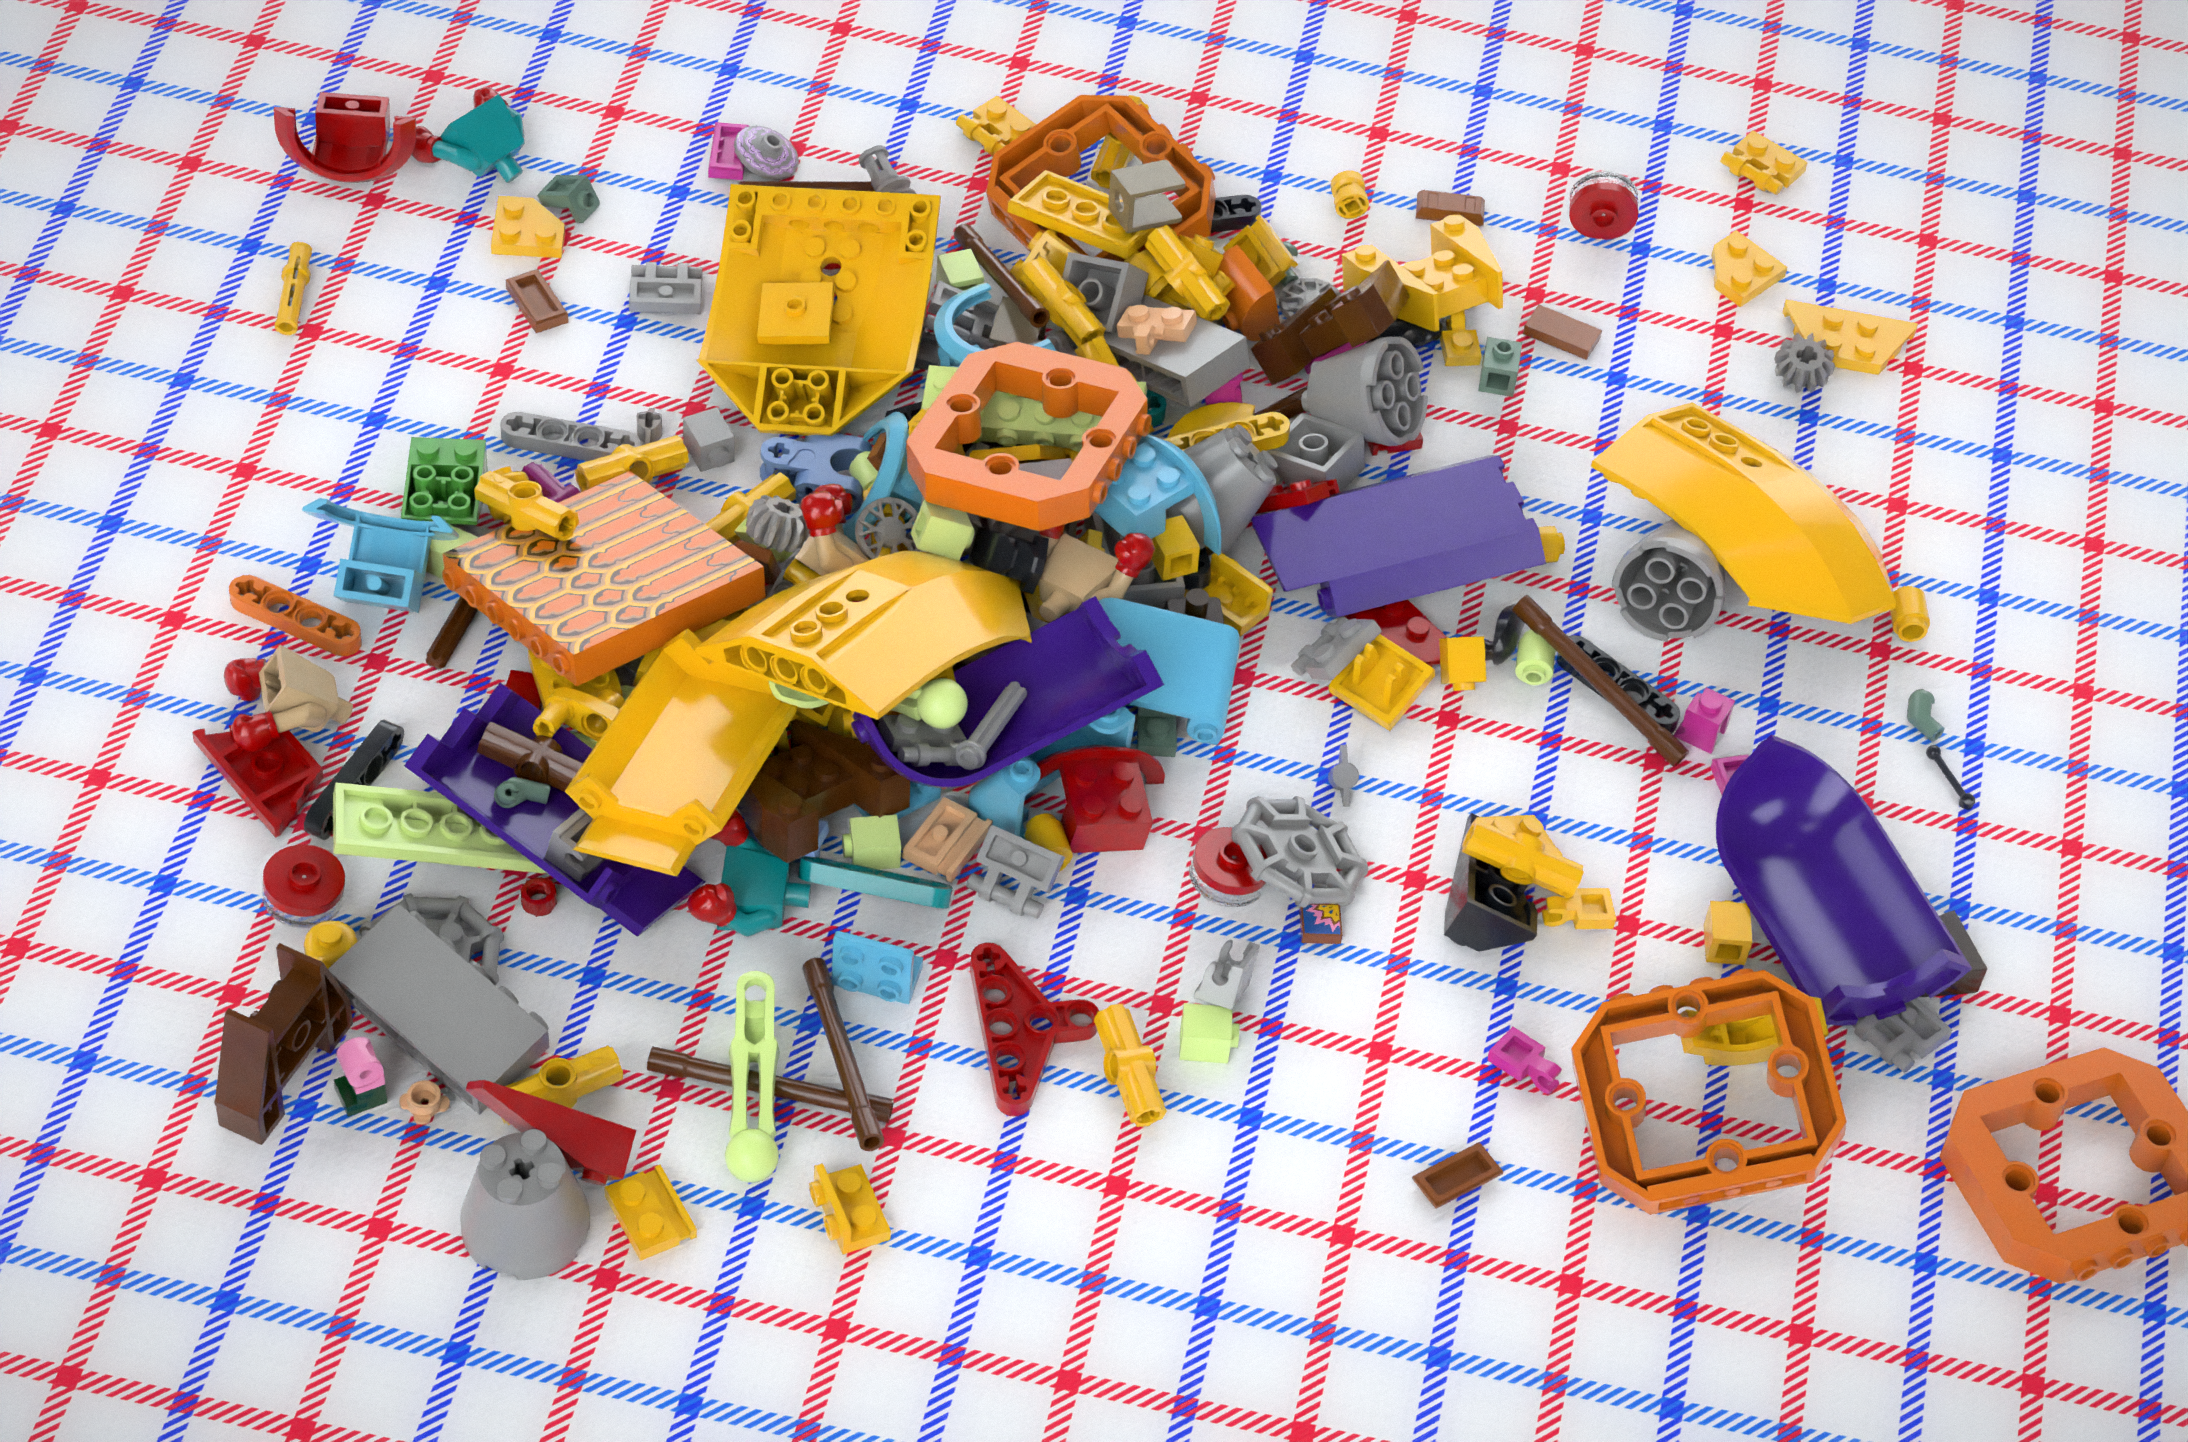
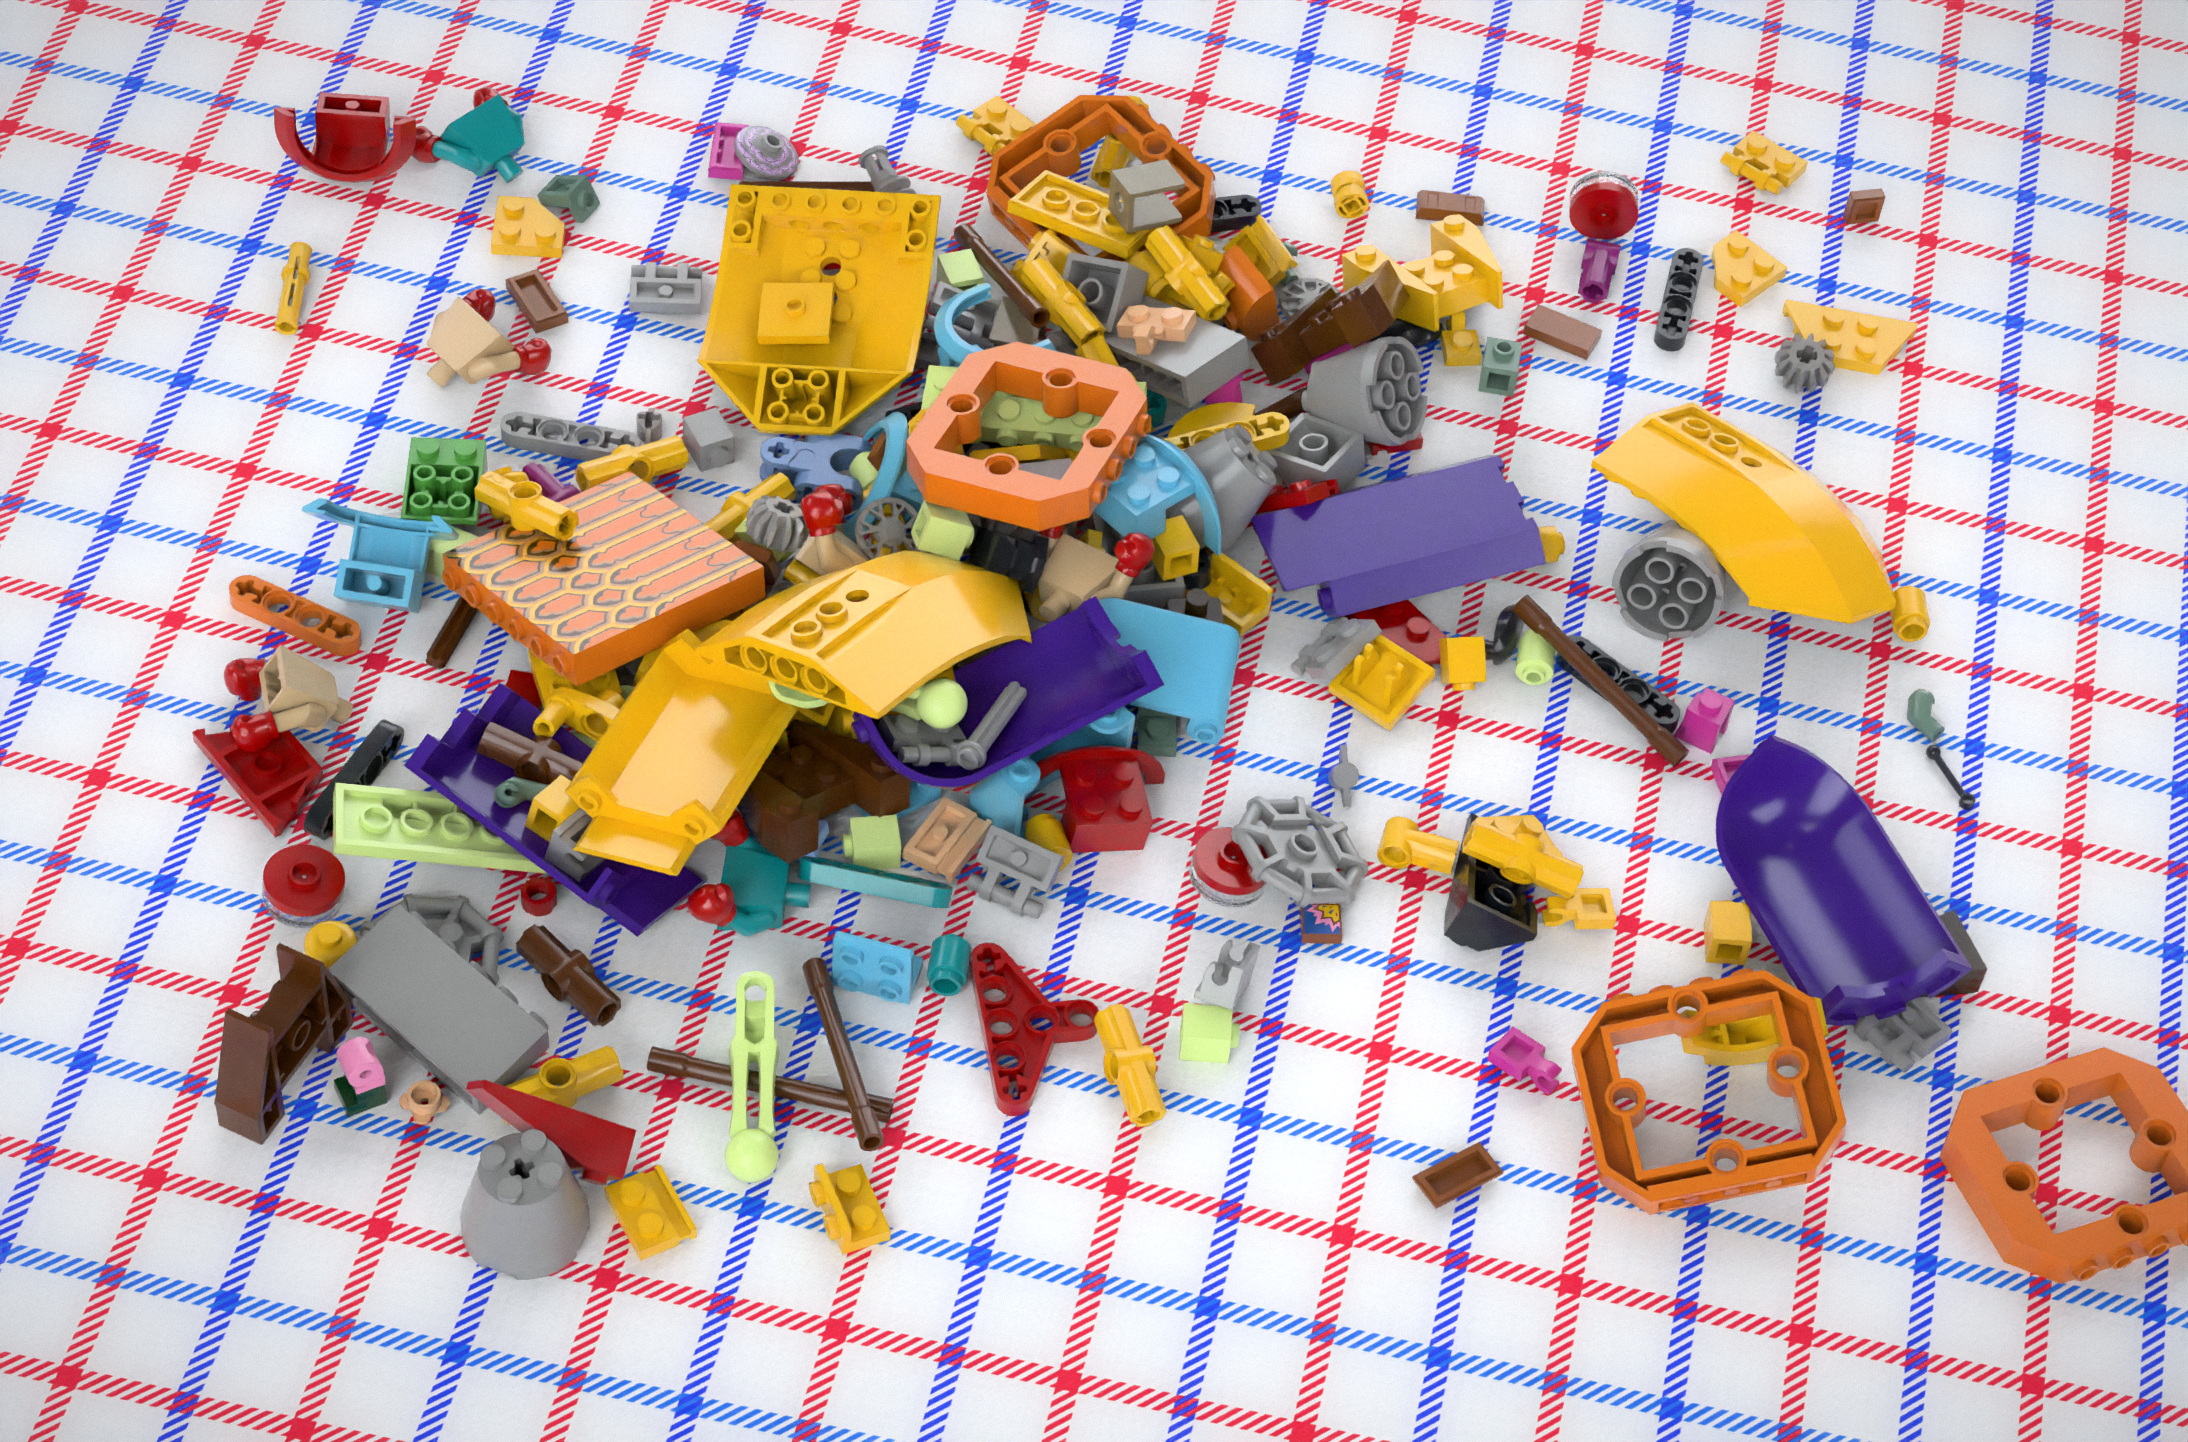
none -> tan torso [427,288,552,388]
none -> reddish brown piece [516,924,621,1027]
none -> yellow brick [525,775,580,842]
none -> teal brick [927,934,972,996]
none -> yellow piece [1377,816,1460,875]
none -> magenta piece [1578,238,1621,304]
none -> black beam [1654,248,1703,352]
none -> dark orange tile [1843,188,1886,224]

